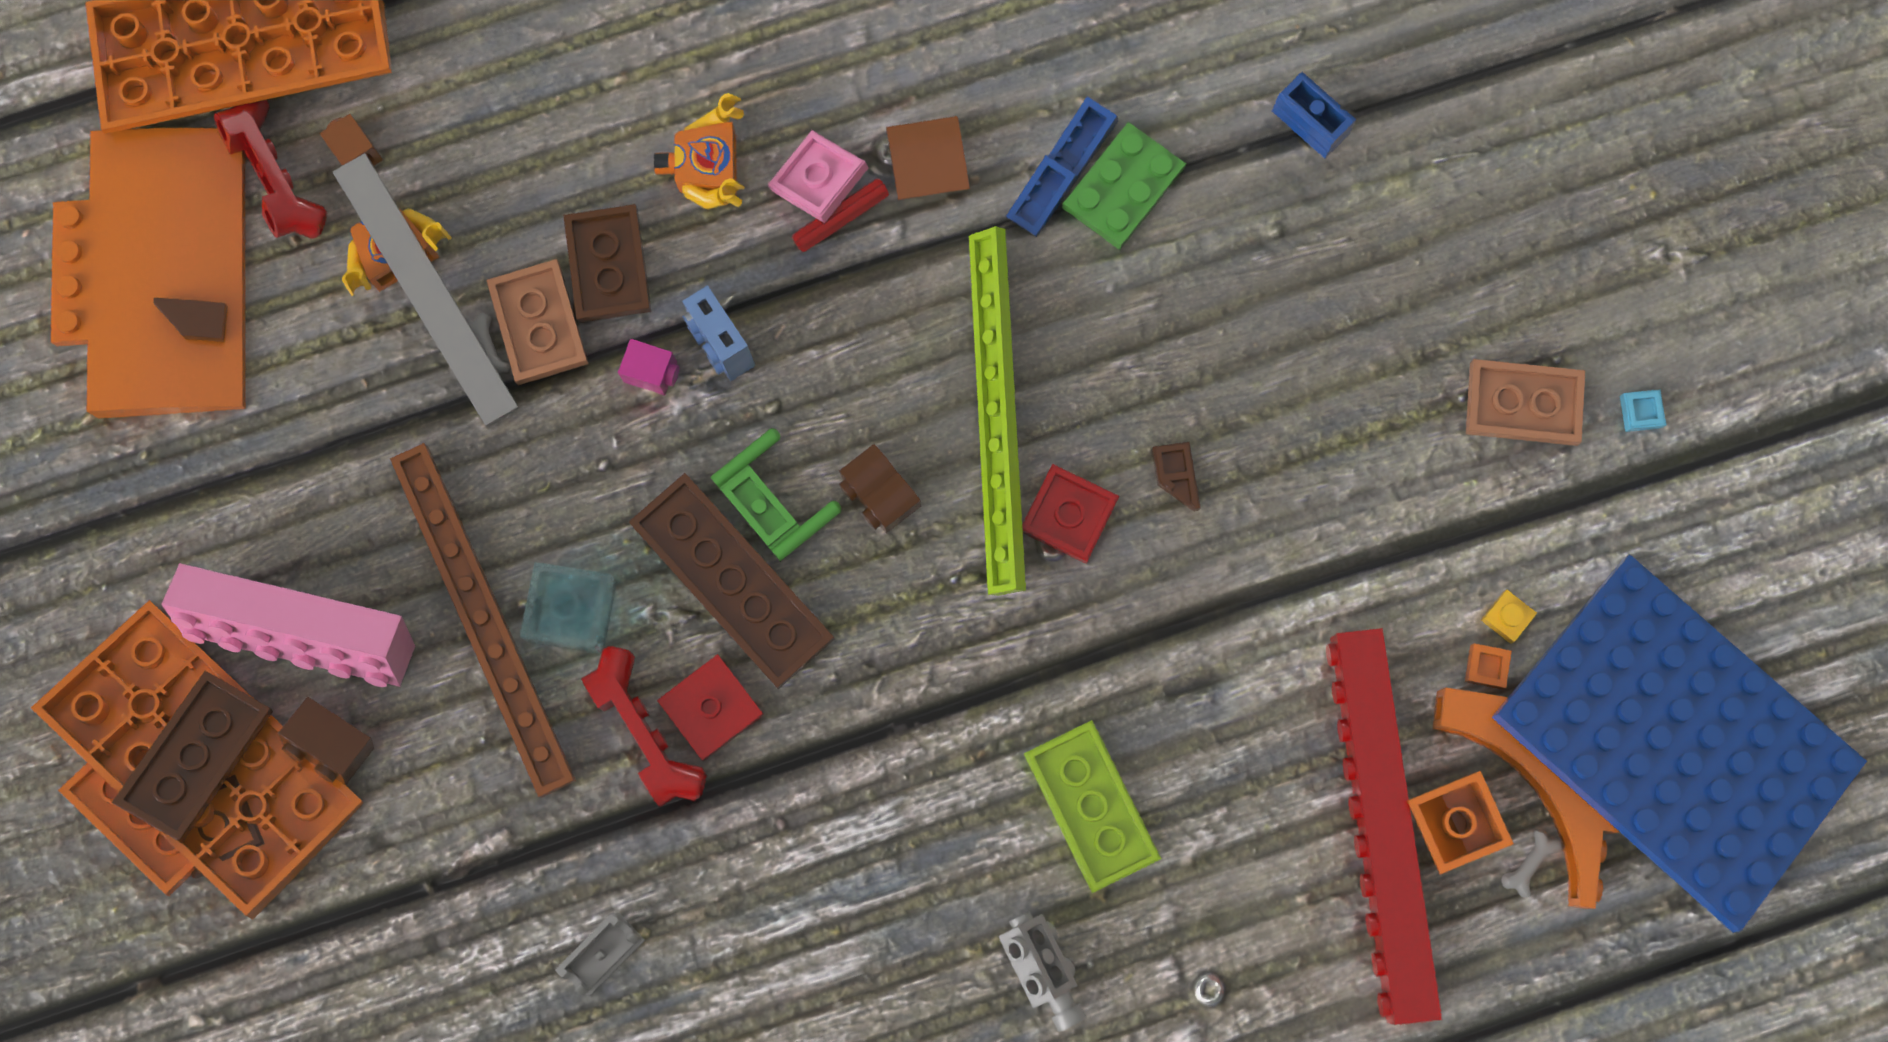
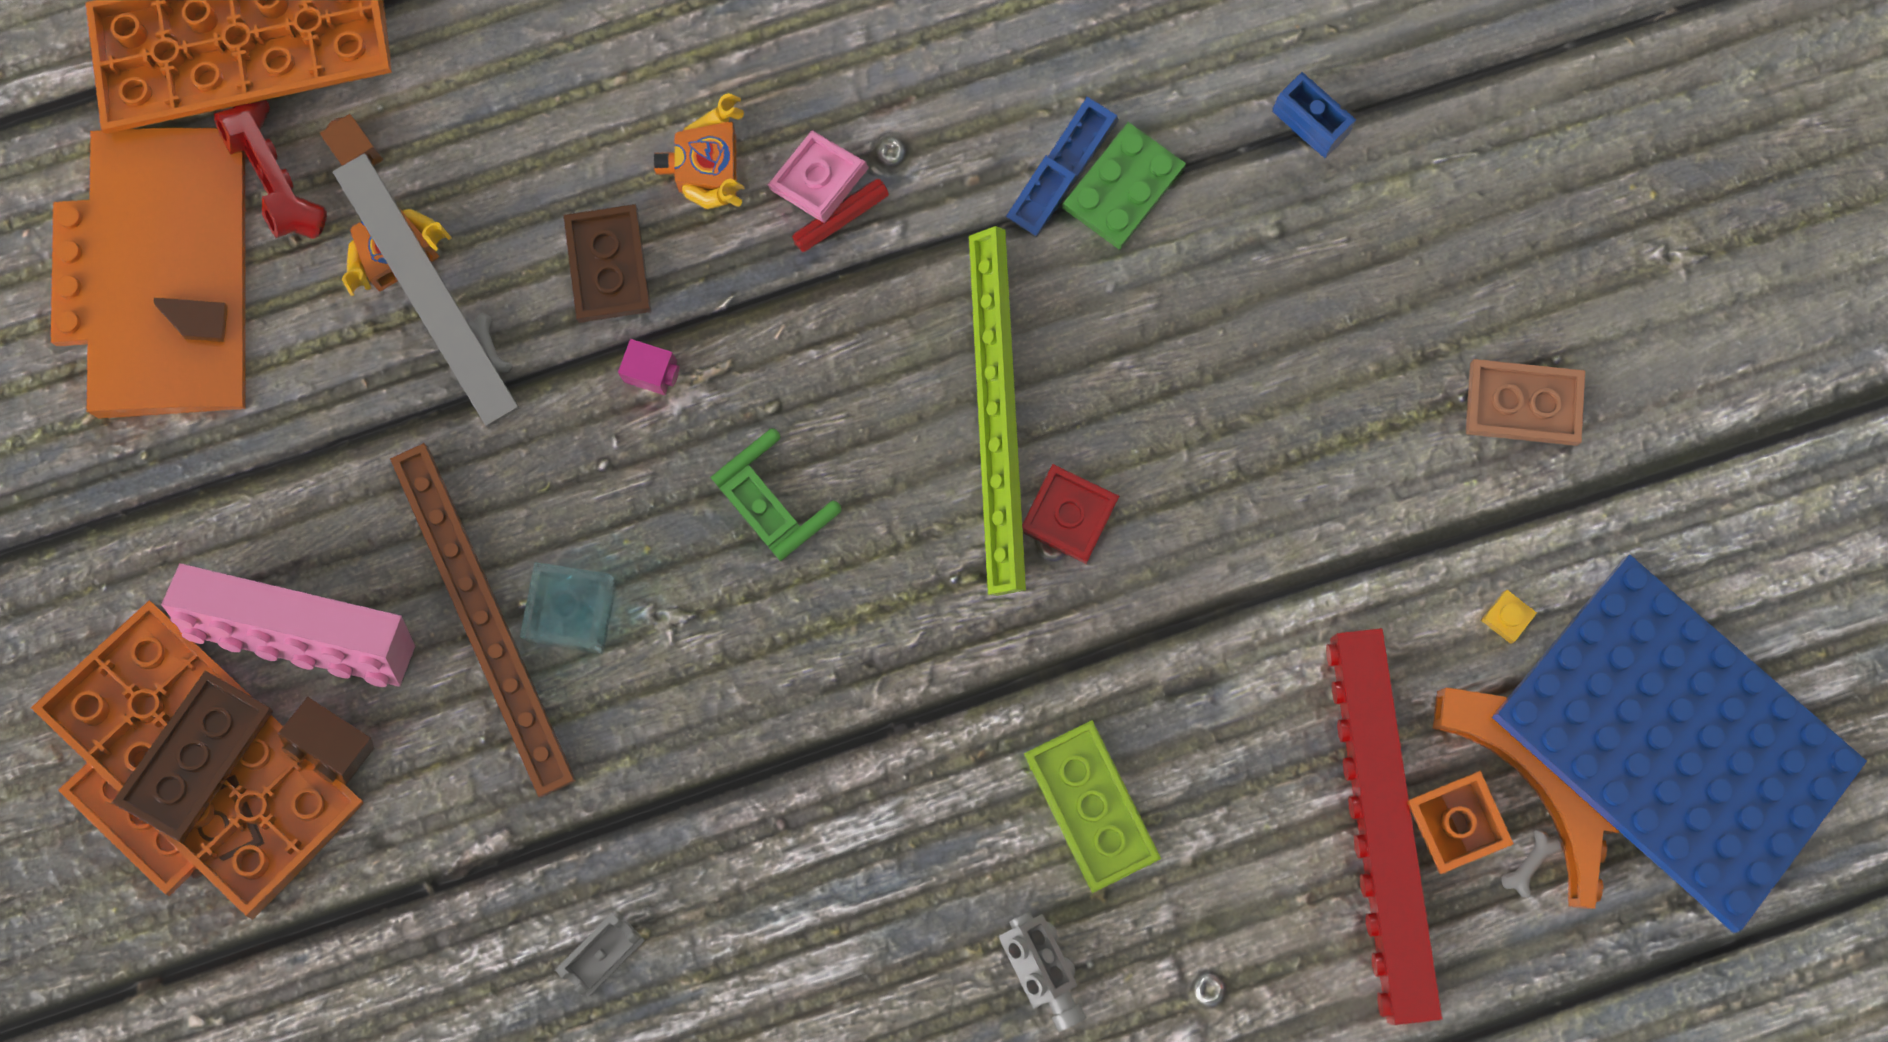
nougat plate [486,259,589,385] -> none
red plate [581,646,707,807] -> none
reddish brown plate [629,473,835,690] -> none
red plate [657,654,764,762] -> none
medium blue piece [682,285,755,381] -> none
reddish brown brick [839,444,921,534] -> none
dark orange slope [886,116,970,200] -> none
reddish brown tile [1151,442,1201,511] -> none
orange plate [1465,643,1512,690] -> none
medium azure tile [1620,389,1666,432] -> none

